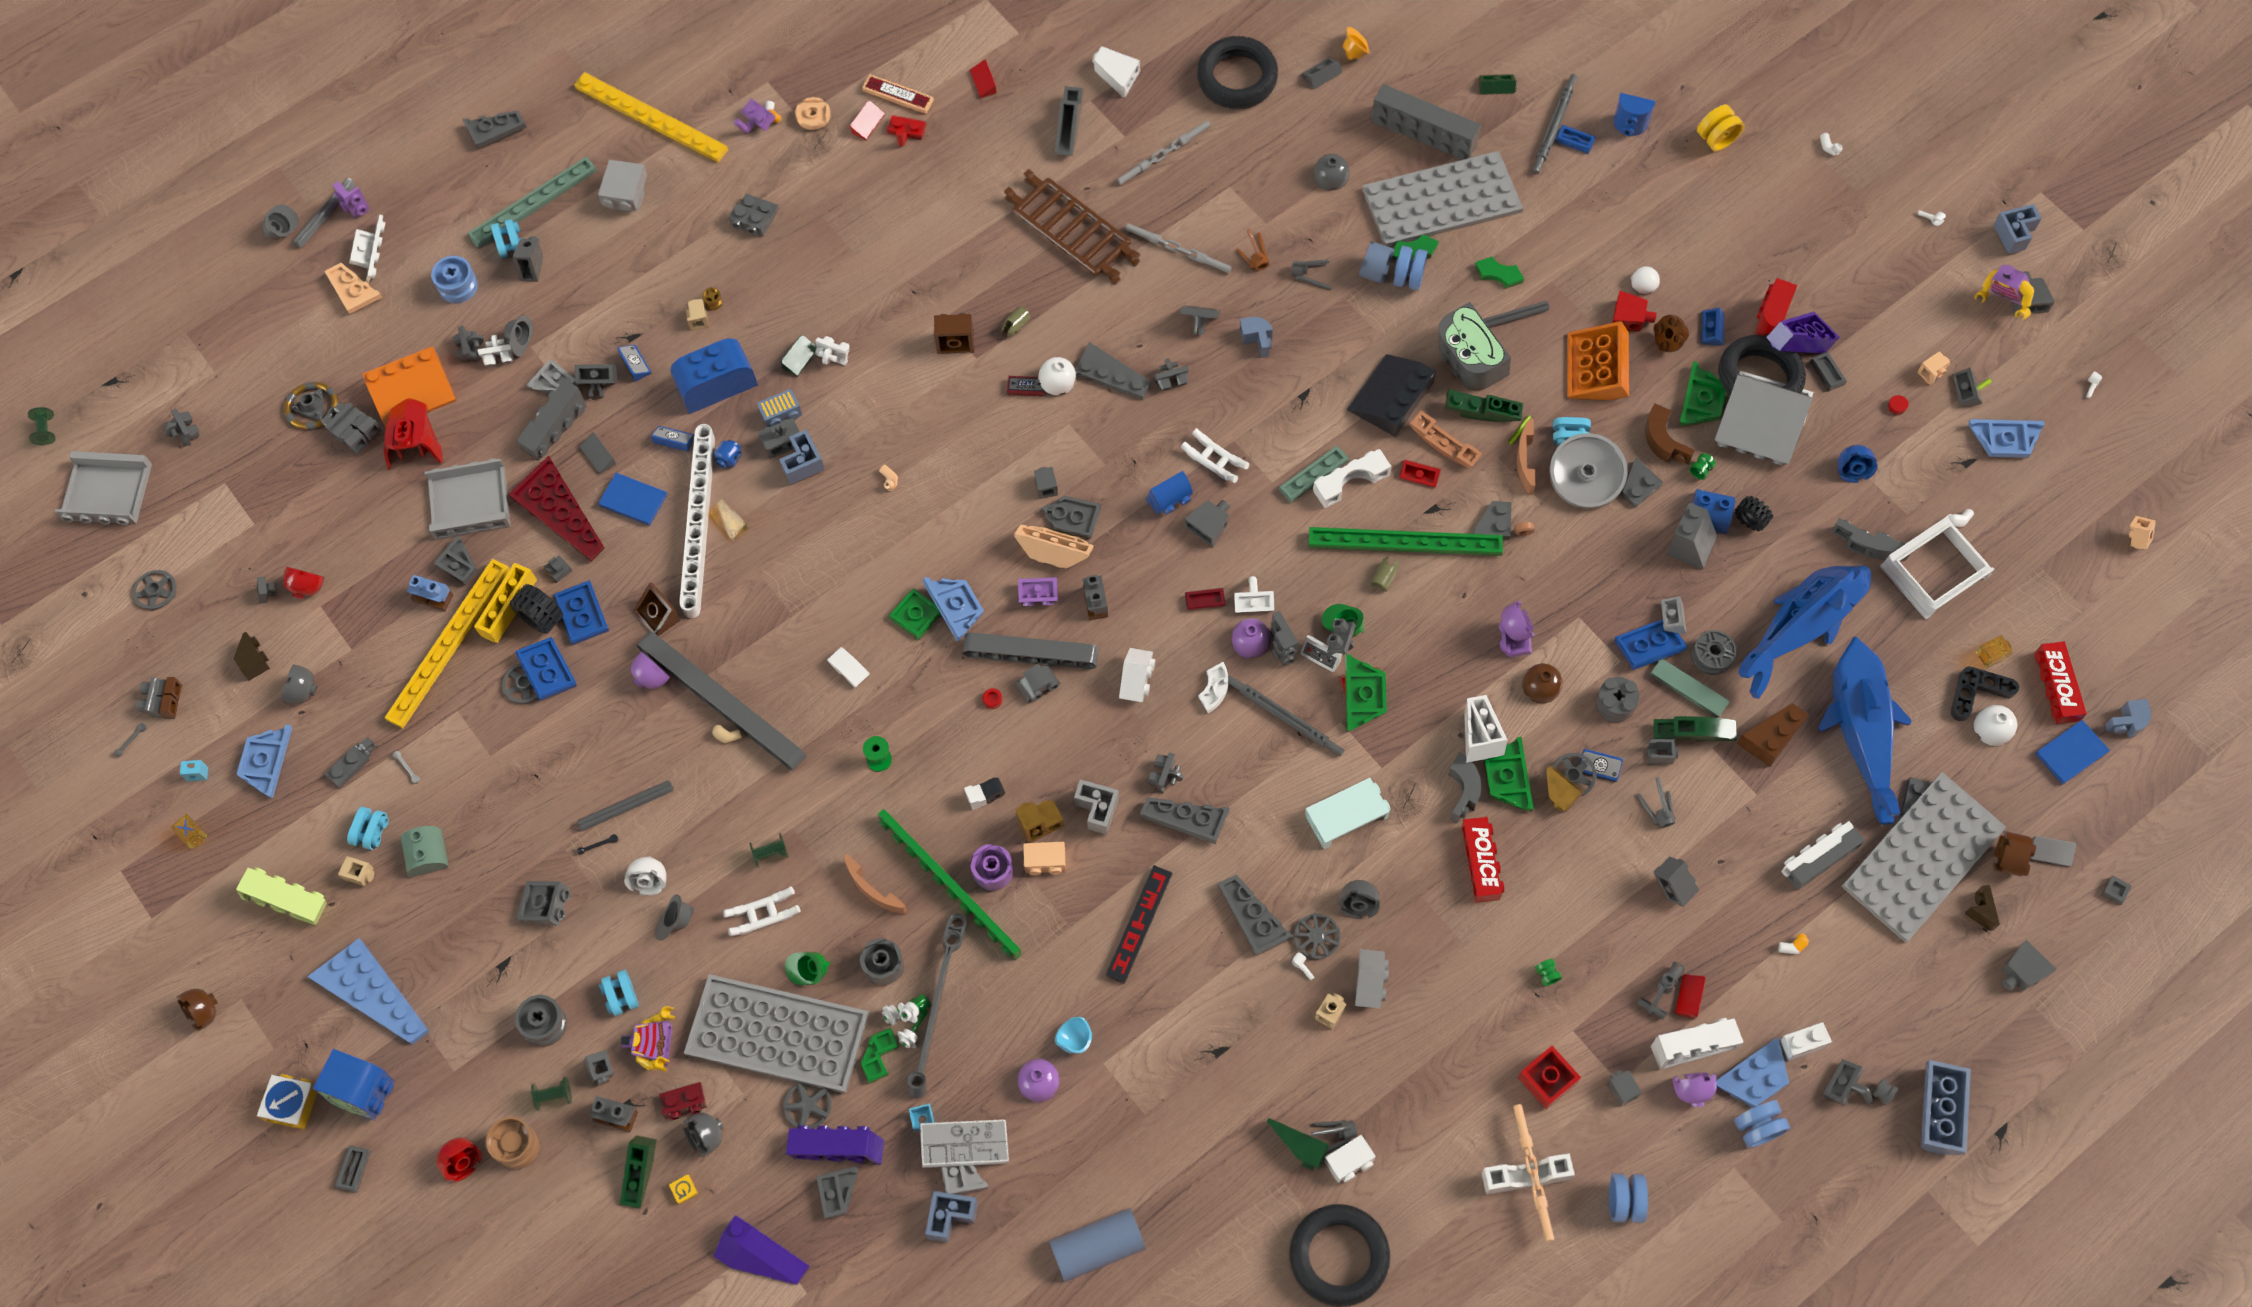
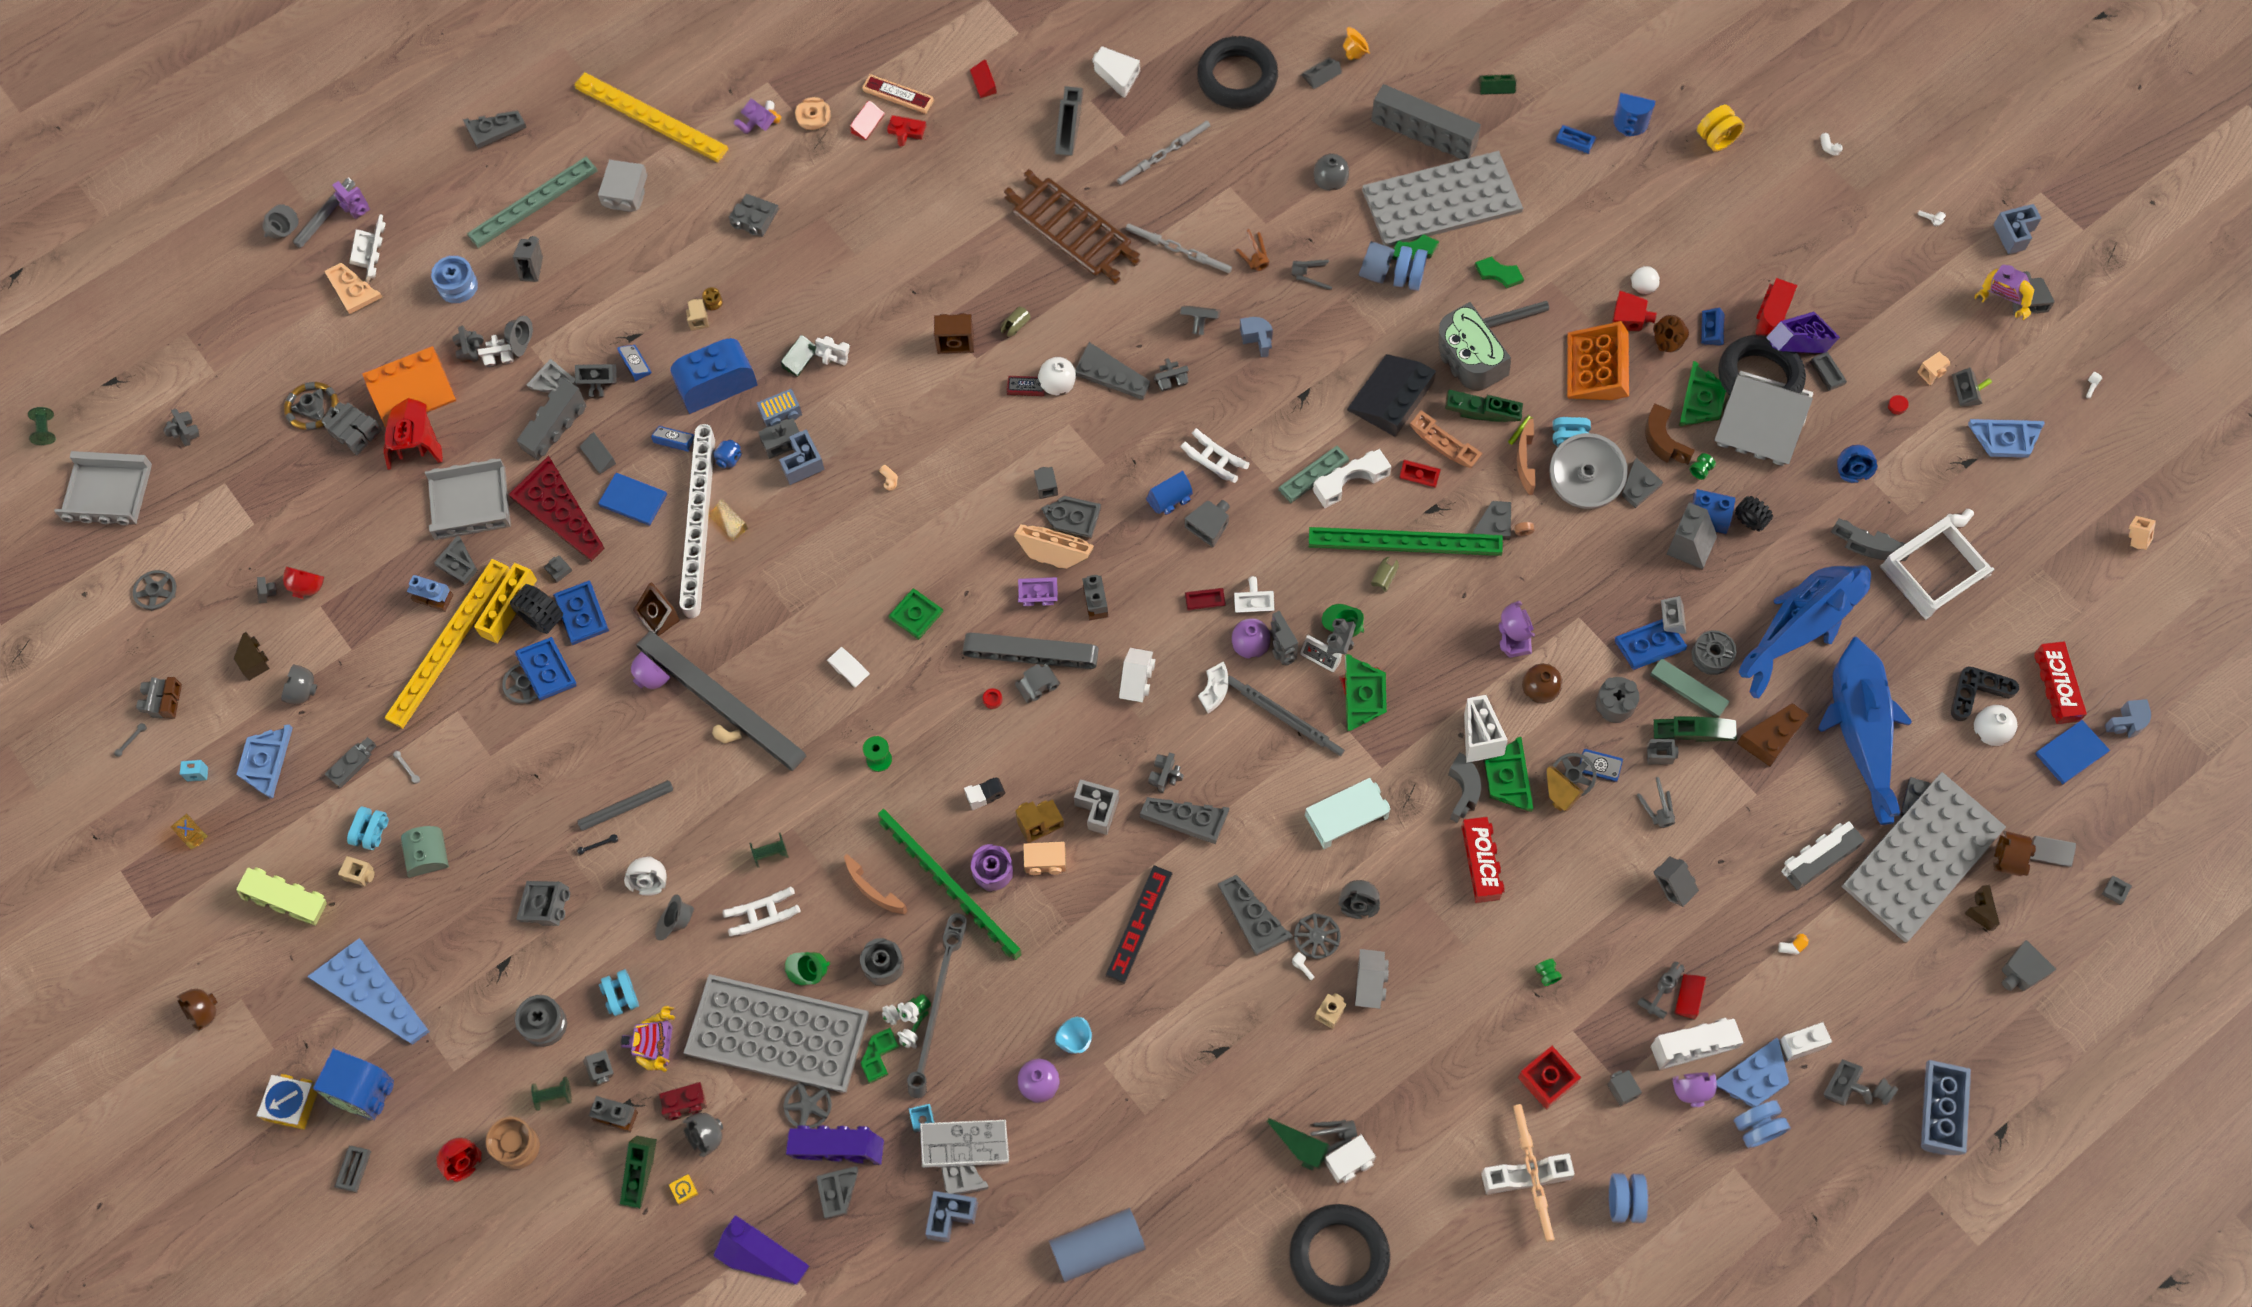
medium azure brick [491,219,522,259] -> none
medium blue wing [922,577,984,641] -> none
dark grey axle [1532,74,1577,175] -> none
clear yellow brick [1976,635,2013,668] -> none

